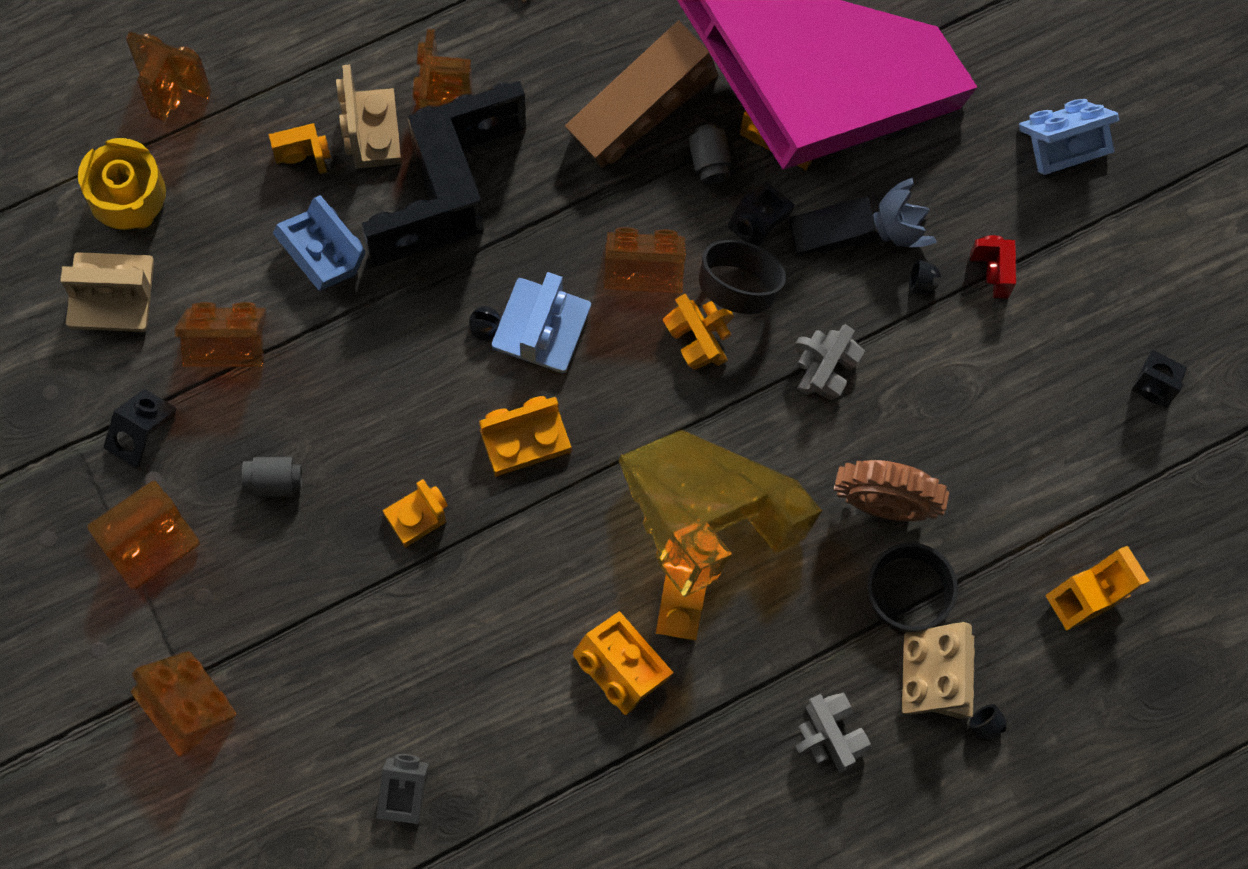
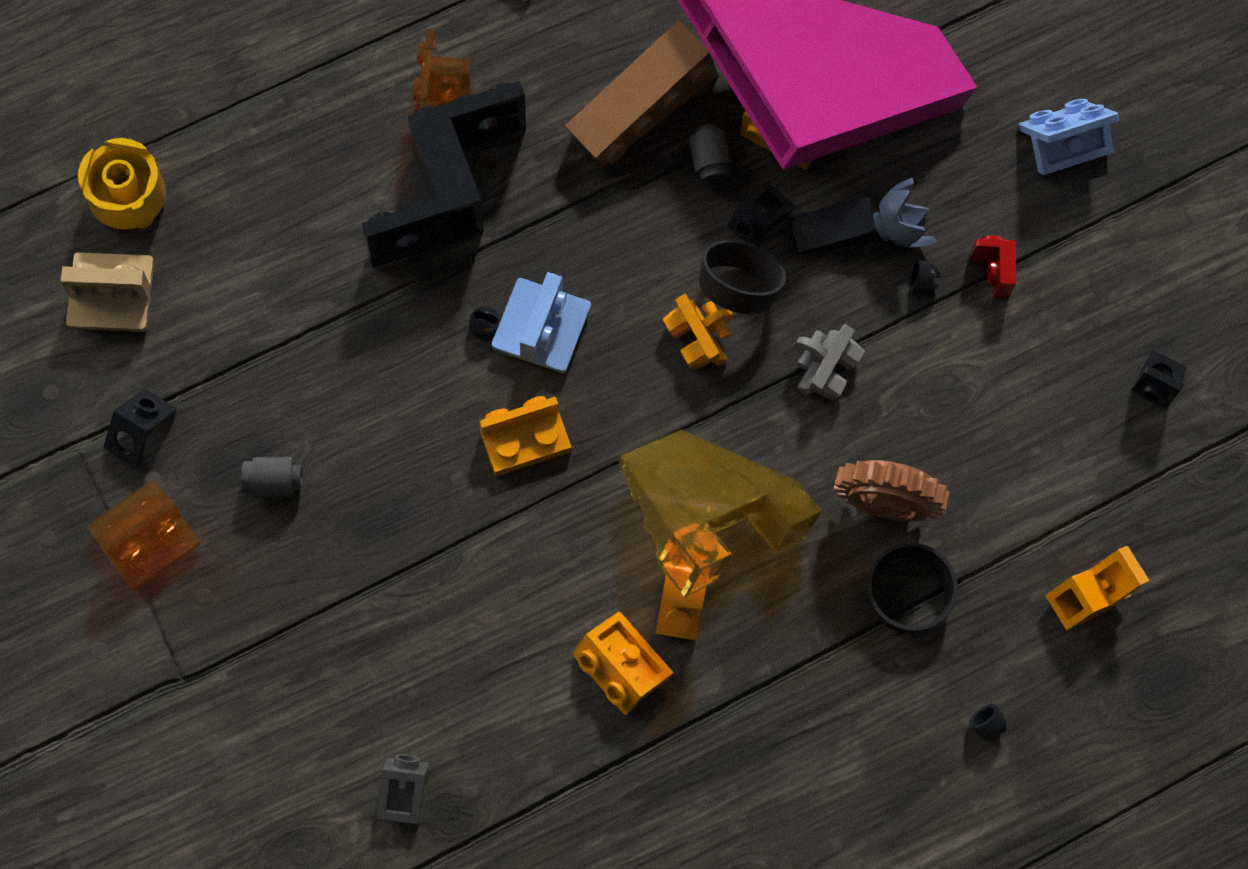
clear orange bracket [126,32,211,121] -> none
clear orange bracket [130,651,237,757] -> none
clear orange bracket [175,302,266,367] -> none
light orange bracket [268,123,331,174] -> none
medium blue bracket [273,196,366,291] -> none
tan bracket [336,64,402,169] -> none
light orange bracket [382,479,448,548] -> none
clear orange bracket [604,227,686,293] -> none
light grey hips [796,693,872,774] -> none
tan bracket [902,622,975,719] -> none

